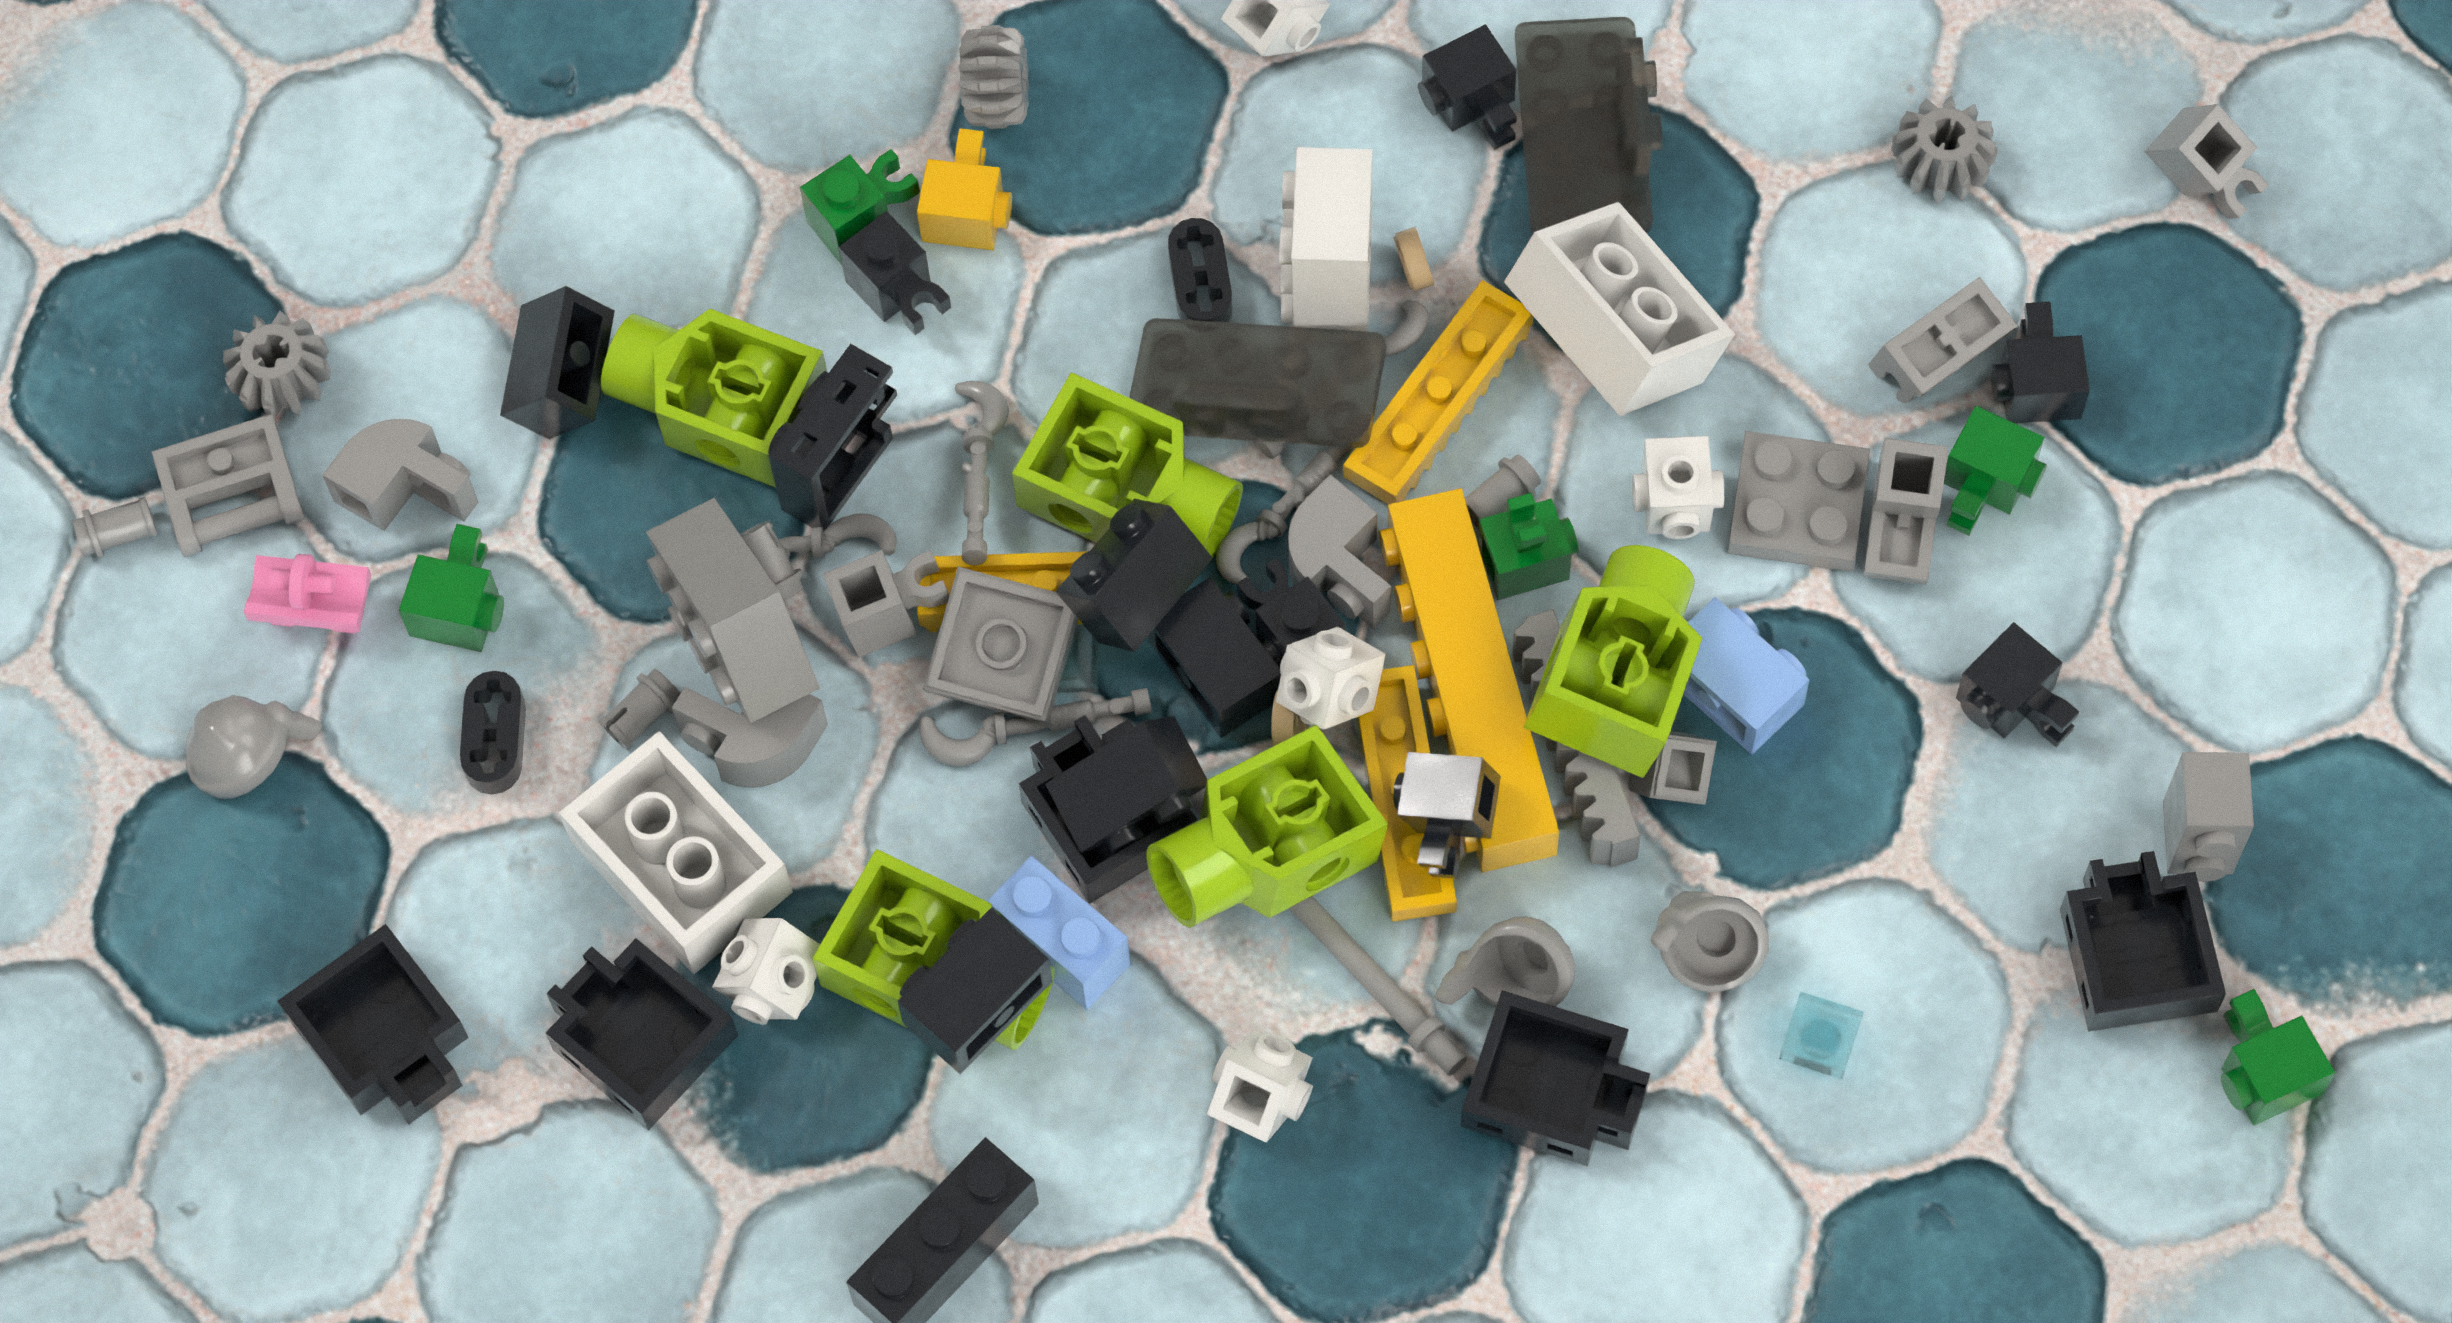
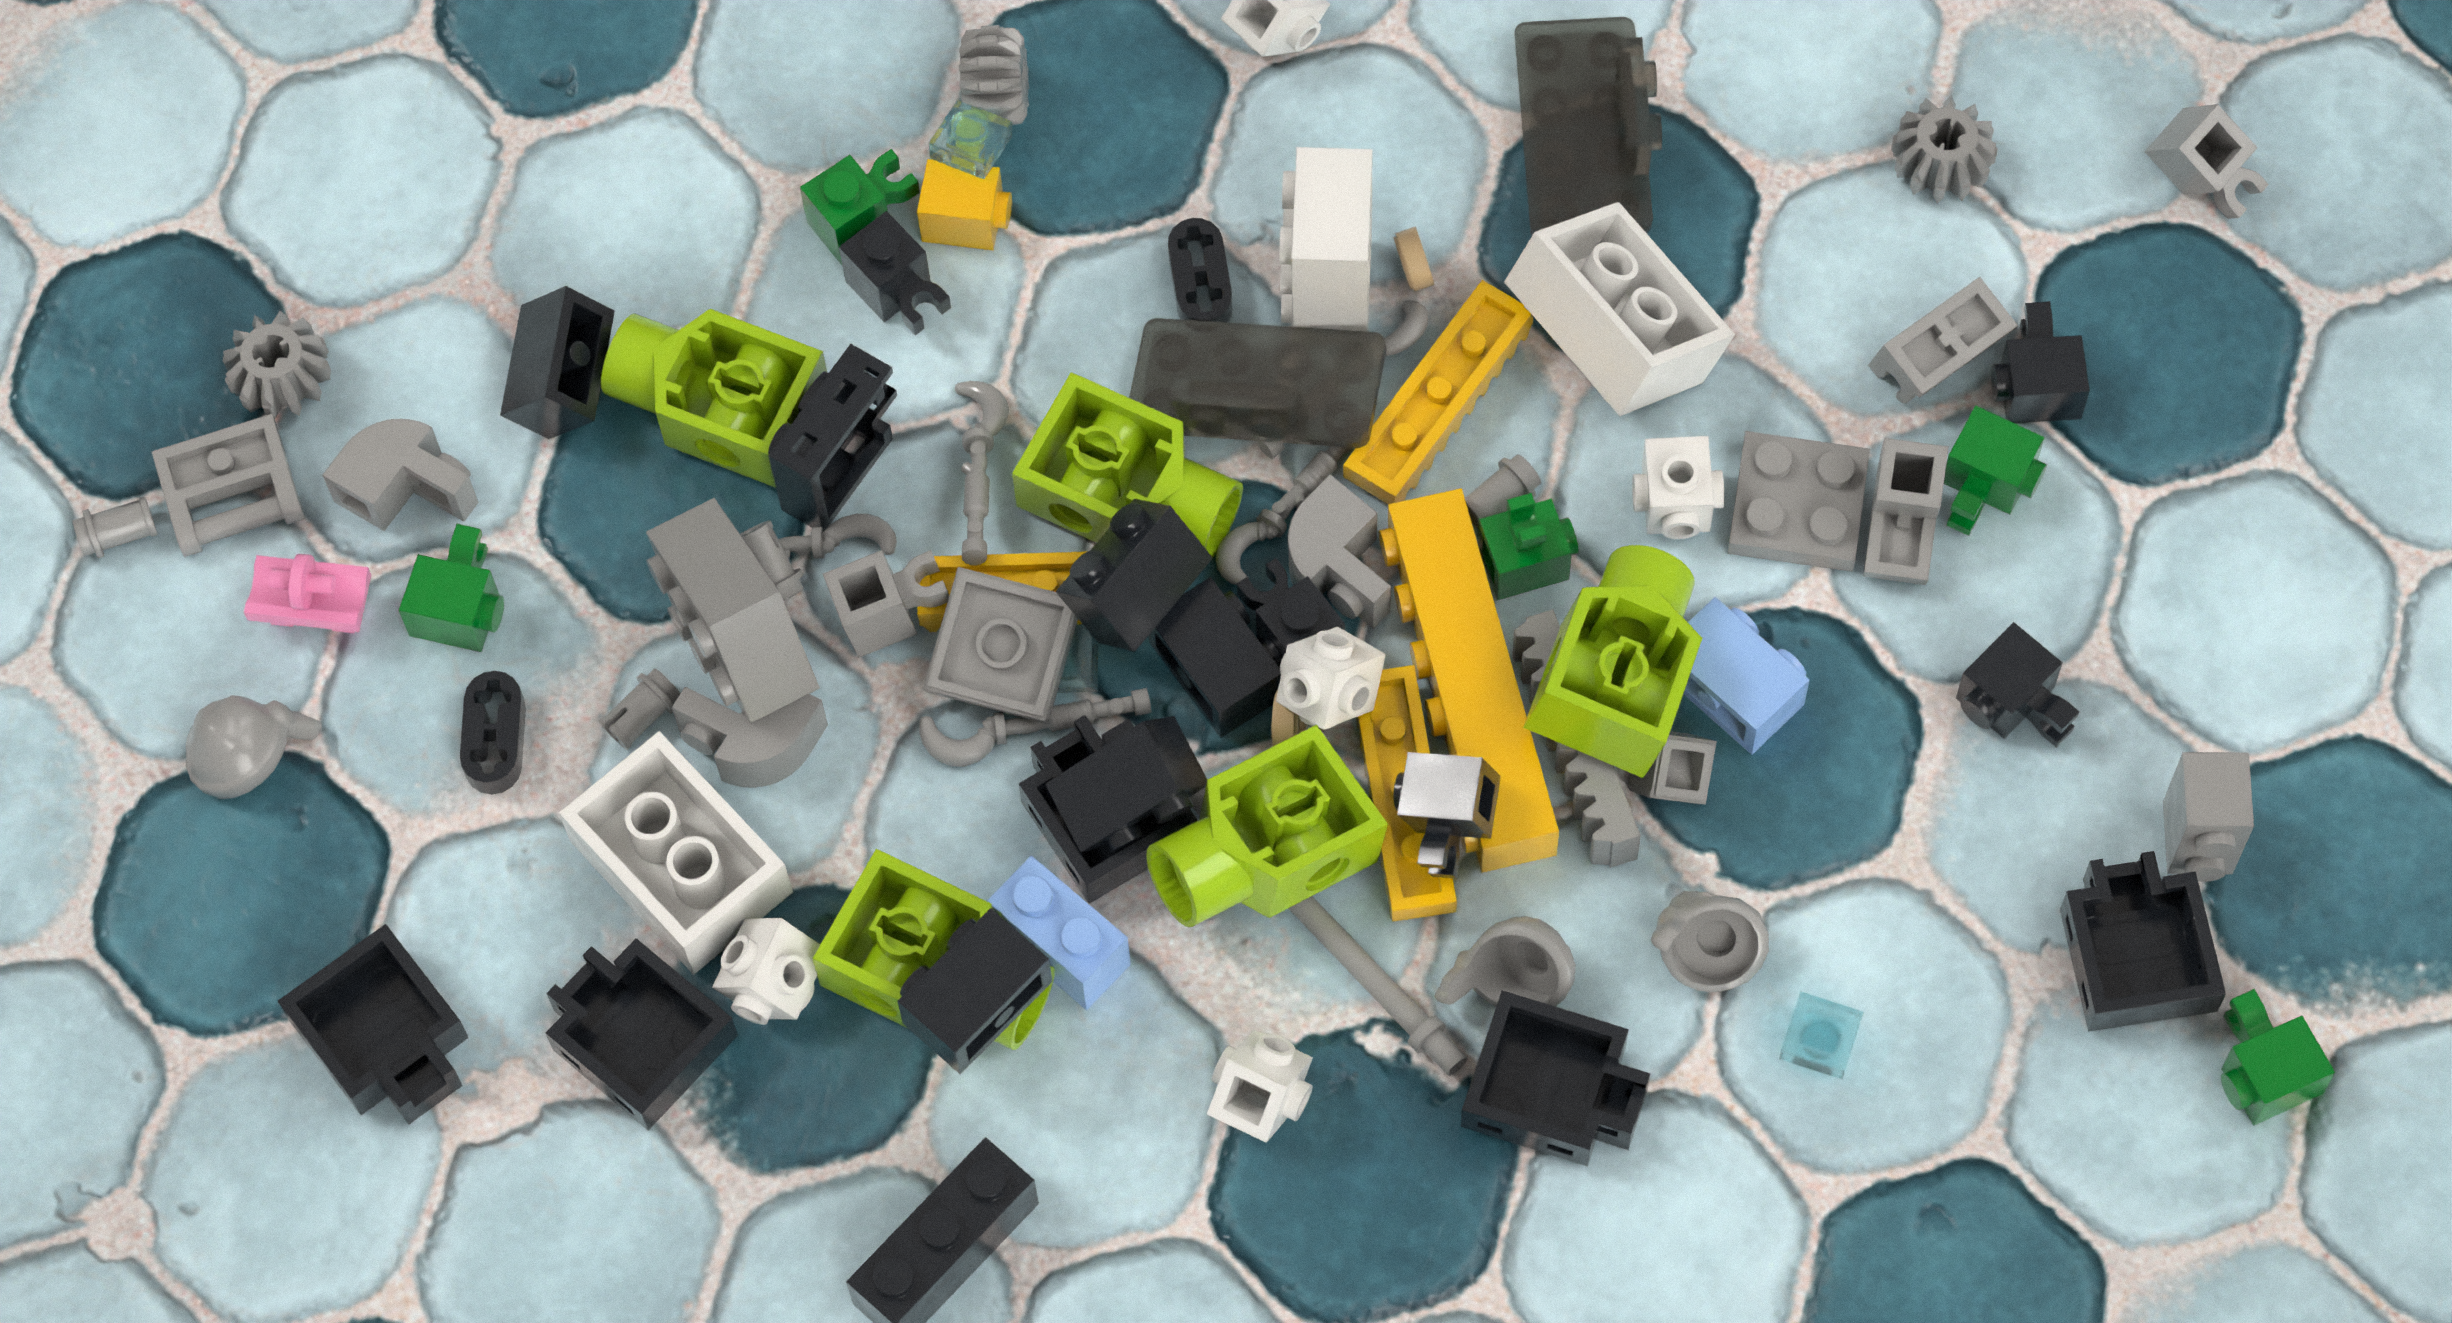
black brick [1418,24,1517,150] -> none
none -> clear light blue plate [929,100,1013,179]

